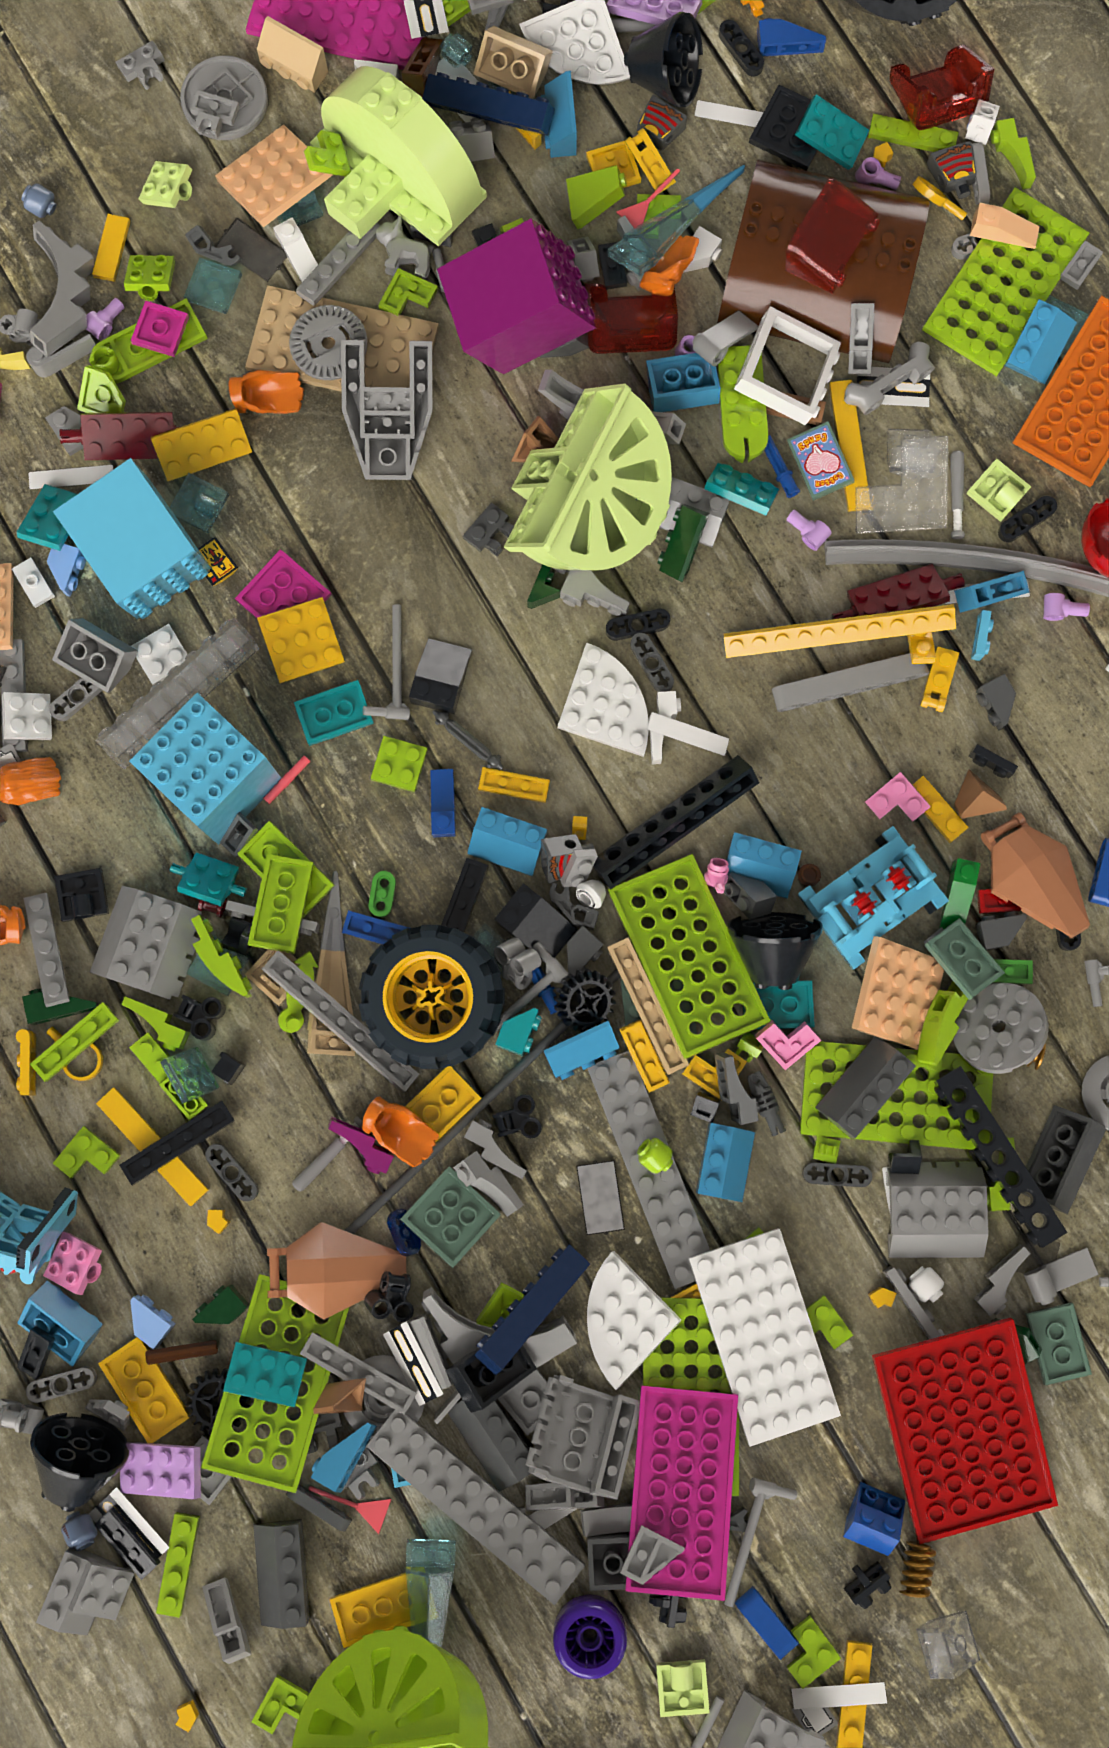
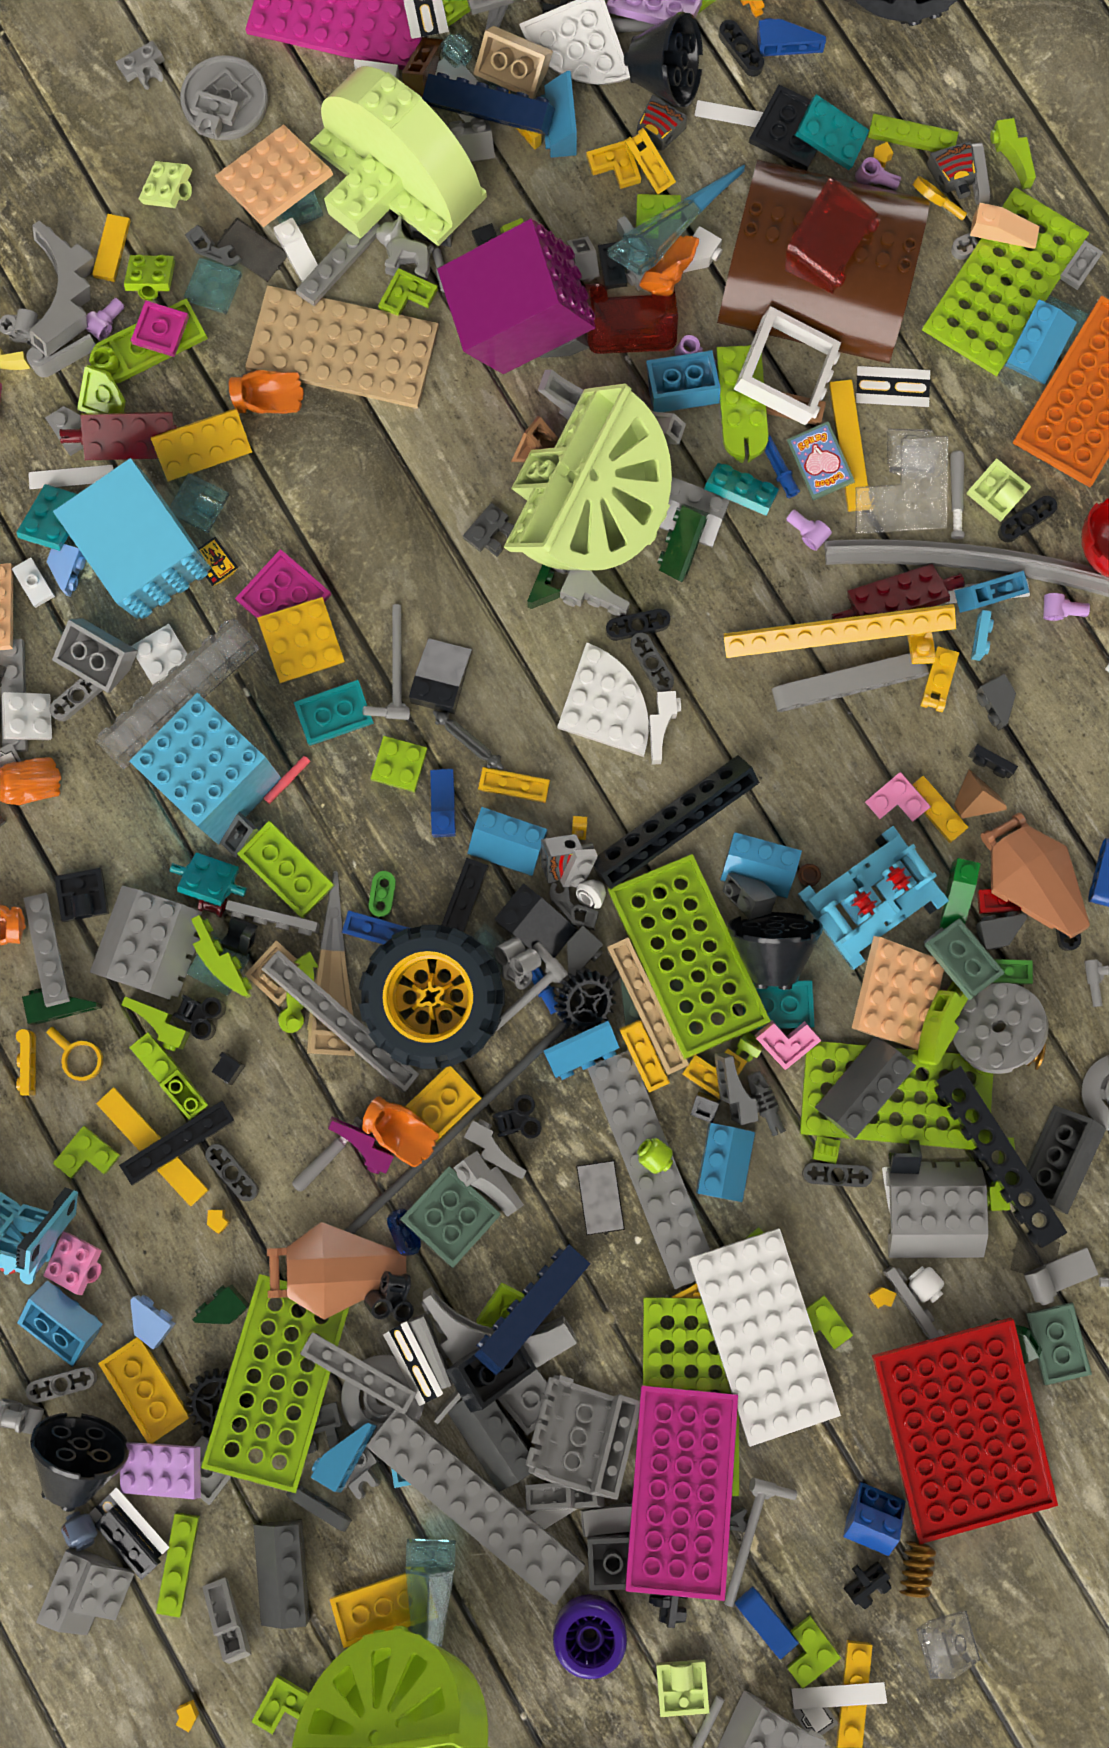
black plate [17,1326,55,1380] -> none
sand blue head [21,184,57,218] -> none
lime plate [30,1002,119,1082] -> none
light grey wing [85,1399,130,1431] -> none
reddish brown axle [145,1340,218,1365] -> none
clear light blue plate [160,1047,219,1104] -> none
teal plate [223,1342,307,1407] -> none
lime plate [248,854,314,954] -> none
tan slope [257,16,328,93] -> none
light grey piece [289,305,368,380] -> none
lime plate [304,130,351,177] -> none
coral piece [308,1486,391,1534] -> none
medium nougat slope [313,1378,366,1414] -> none
light grey wedge [341,340,432,480] -> none
teal slope [495,1008,542,1056] -> none
lime slope [566,165,627,229] -> none
white plate [587,1251,681,1390] -> none
coral piece [616,169,680,233] -> none
light grey wing [620,1525,685,1585] -> none
white sticker [647,712,729,756] -> none
light grey door [692,311,758,366] -> none
bright pink animal [704,858,729,893] -> none
light grey plate [844,342,935,415] -> none
light grey slope [848,303,874,375] -> none
clear red windscreen [890,44,994,130] -> none
white head [965,99,1000,145] -> none
light grey slope [974,1244,1031,1316] -> none

